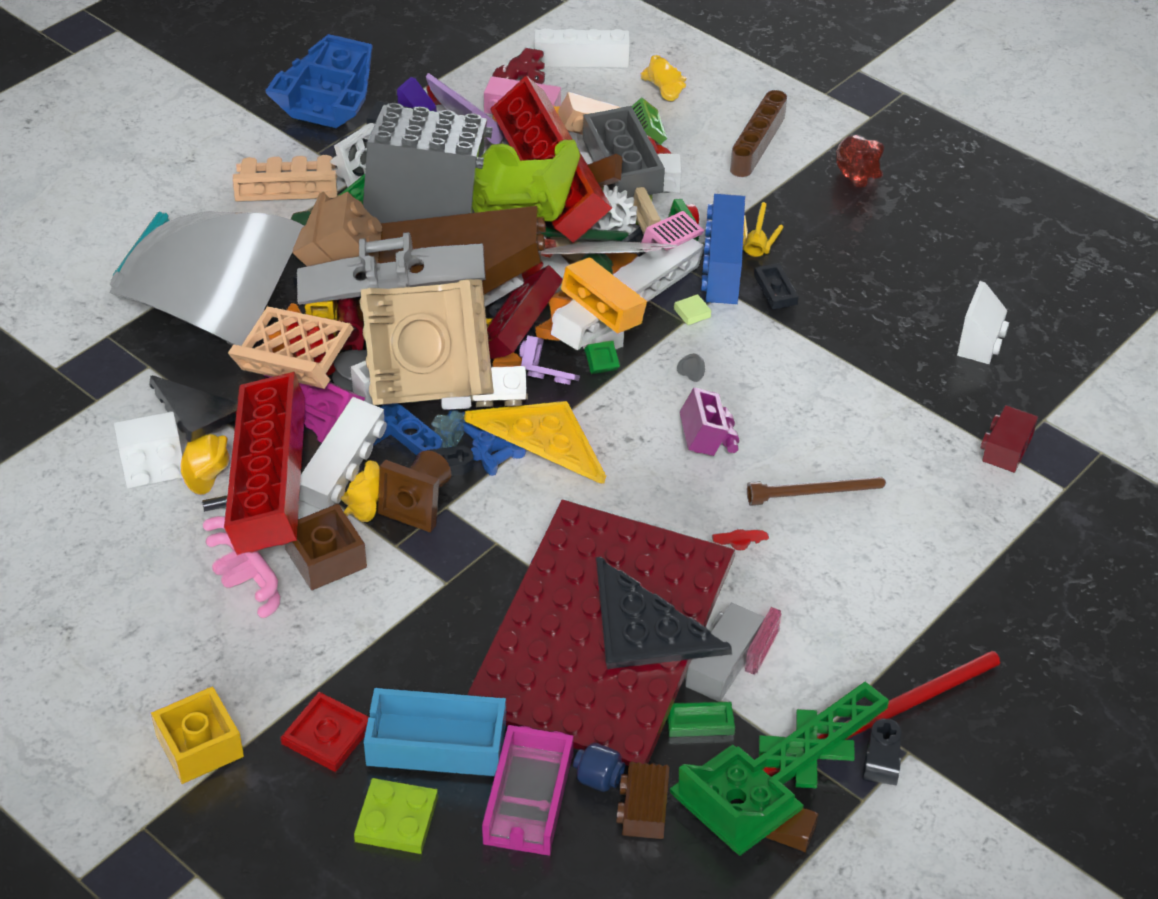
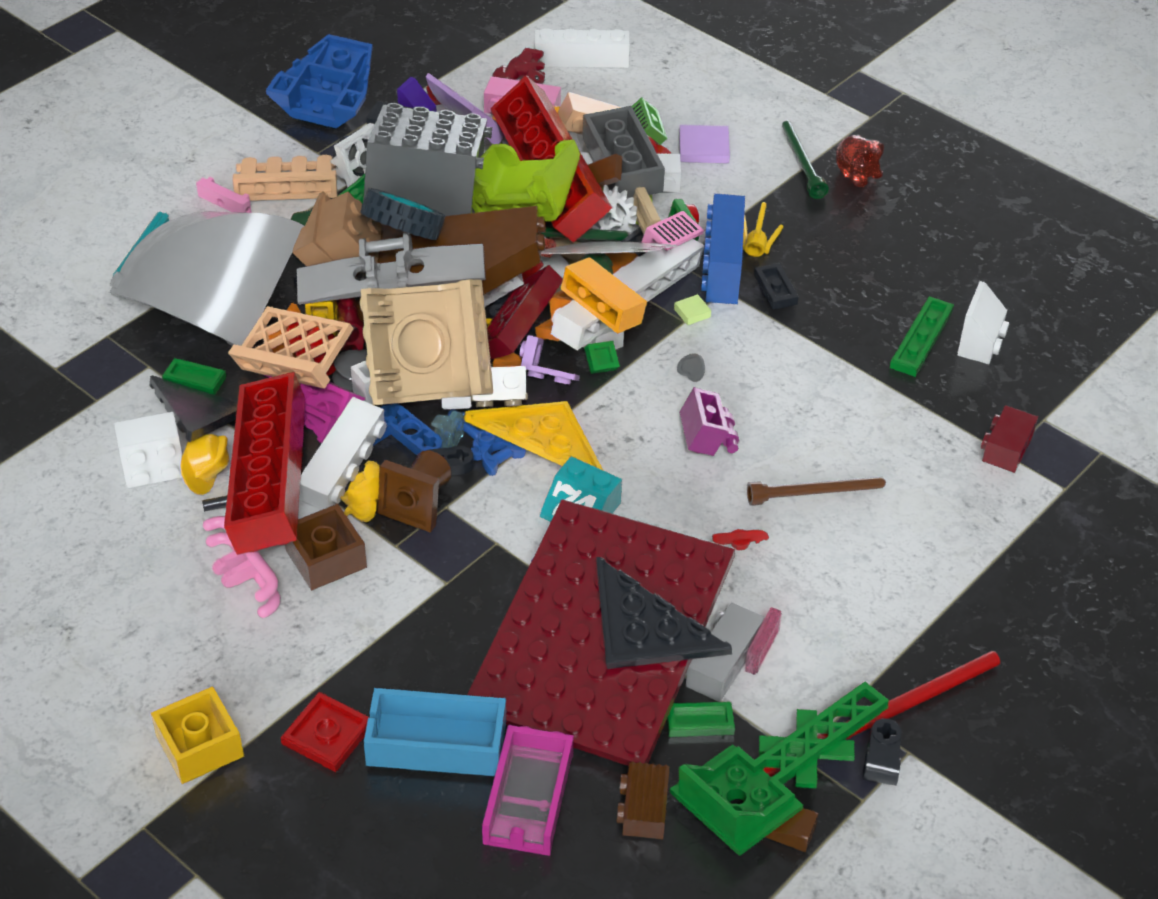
lime plate [354,778,438,854] -> none
dark blue head [573,743,626,792] -> none
yellow hair [640,55,687,101] -> none
reddish brown beam [730,90,787,177] -> none
none -> green tile [162,358,226,395]
none -> bright pink piece [196,177,252,213]
none -> black wheel [360,188,445,240]
none -> teal slope [540,456,622,522]
none -> lavender tile [679,125,730,163]
none -> dark green piece [782,121,829,199]
none -> green tile [890,296,954,377]

